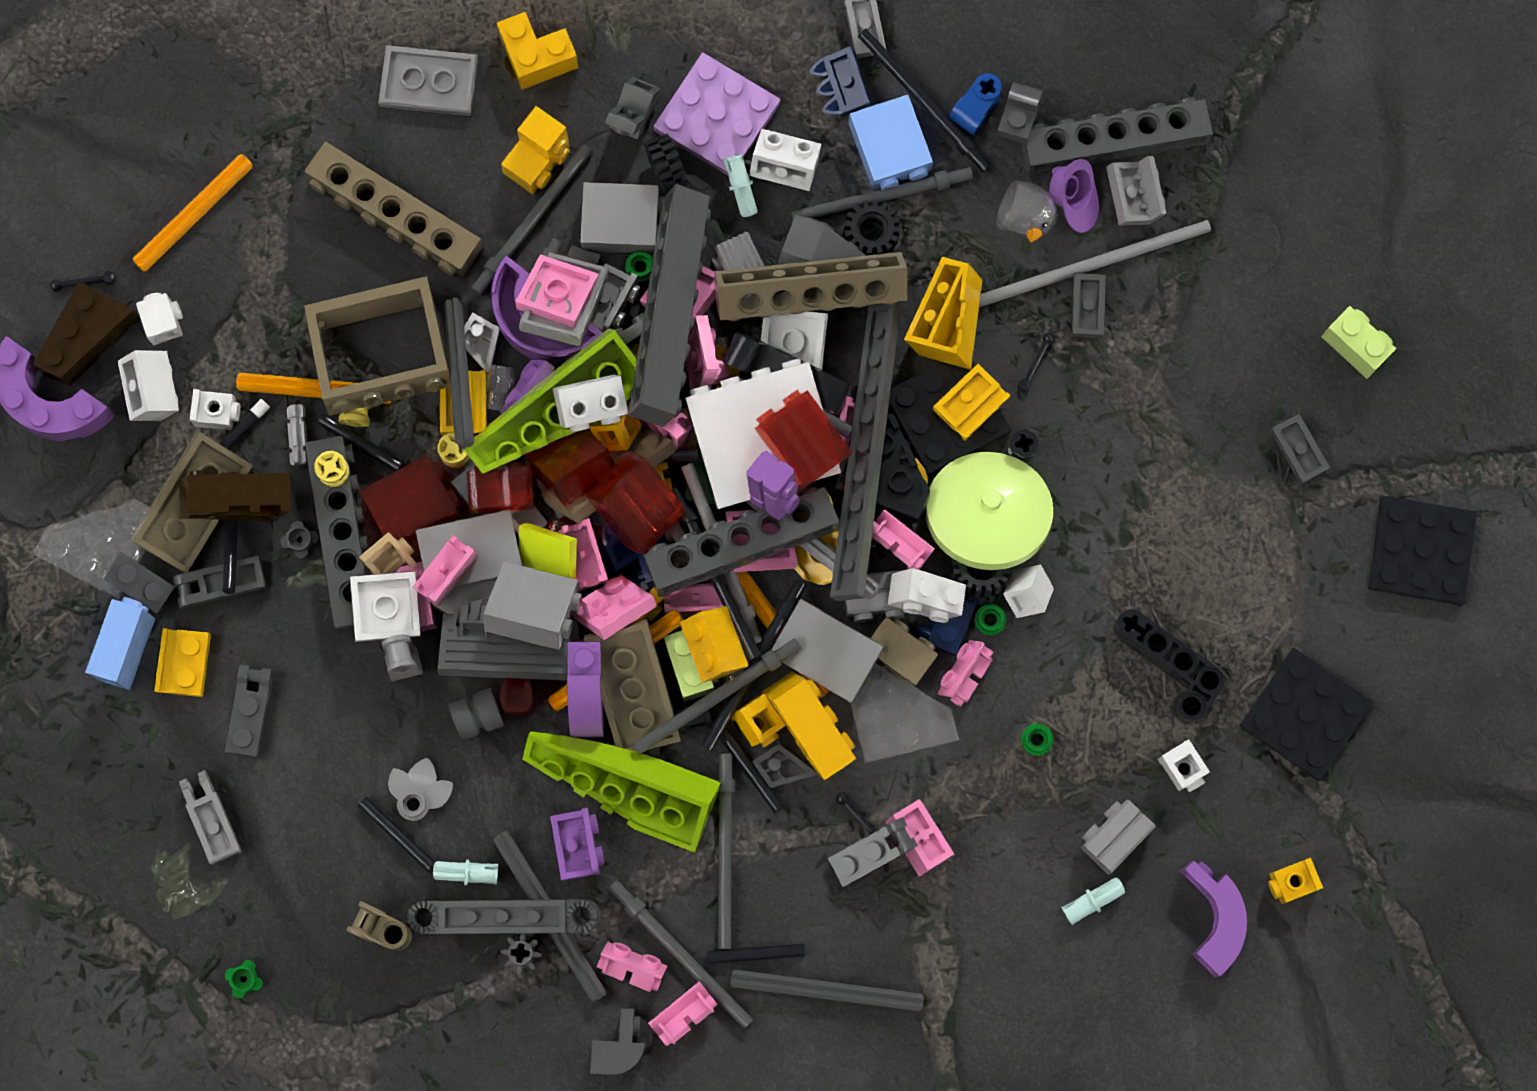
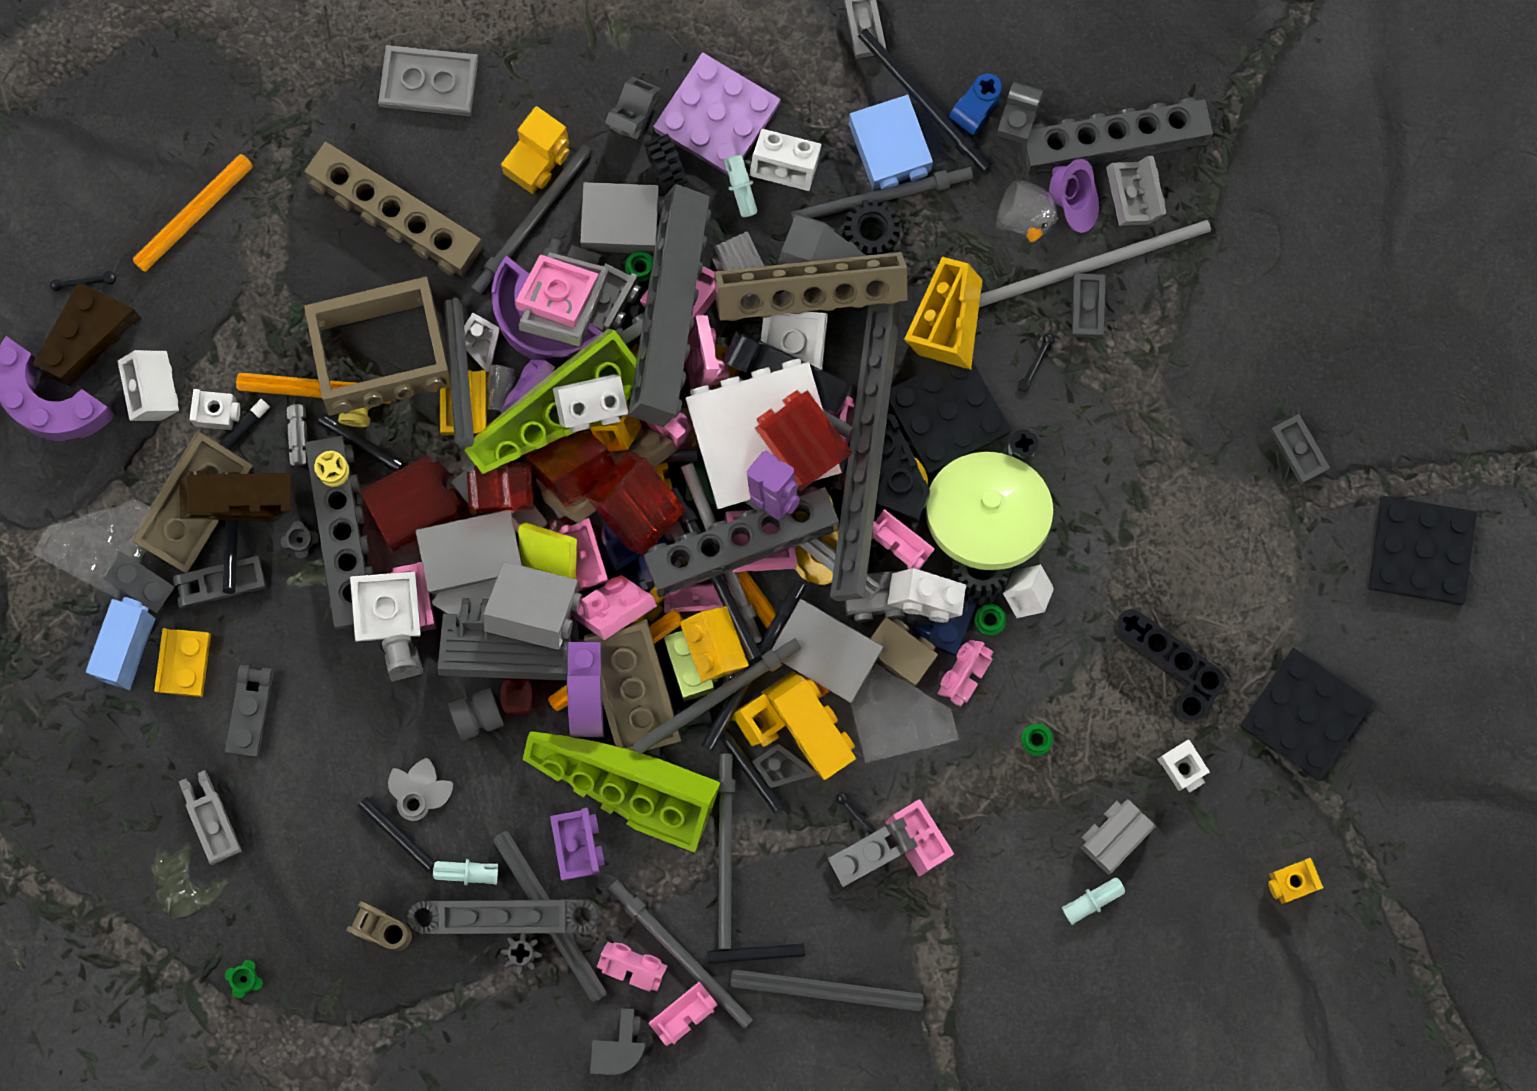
white brick [136,293,183,346] -> none
tan bracket [359,532,417,575] -> none
bright pink hinge [412,535,478,607] -> none
light yellow wheel [438,432,470,468] -> none
yellow brick [497,12,579,90] -> none
plate [810,46,872,116] -> none
yellow plate [933,364,1010,441] -> none
medium lavender arch [1180,861,1247,978] -> none
yellowish green brick [1321,306,1396,379] -> none

